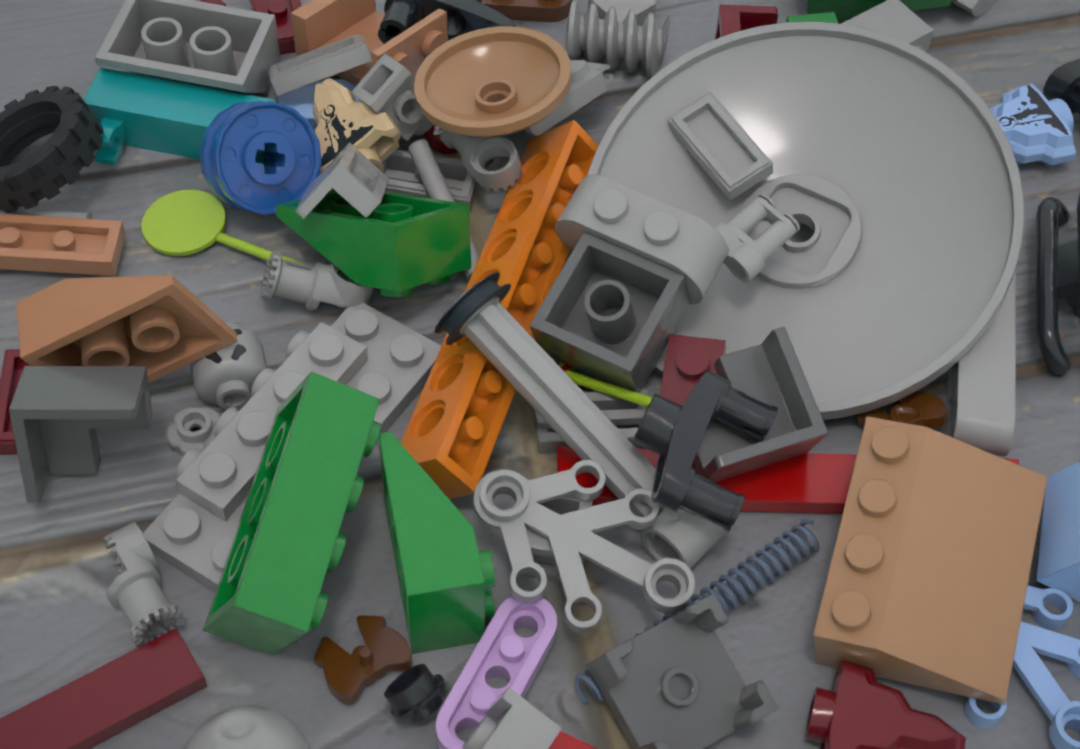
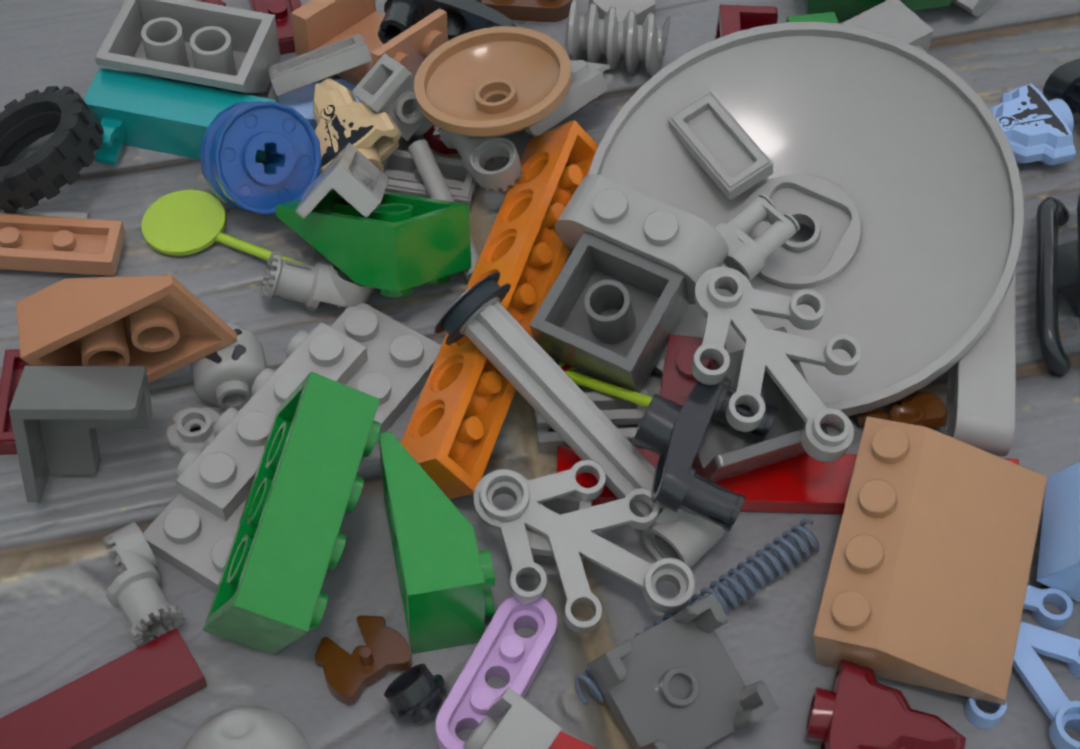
none -> light grey plant [691,267,862,462]

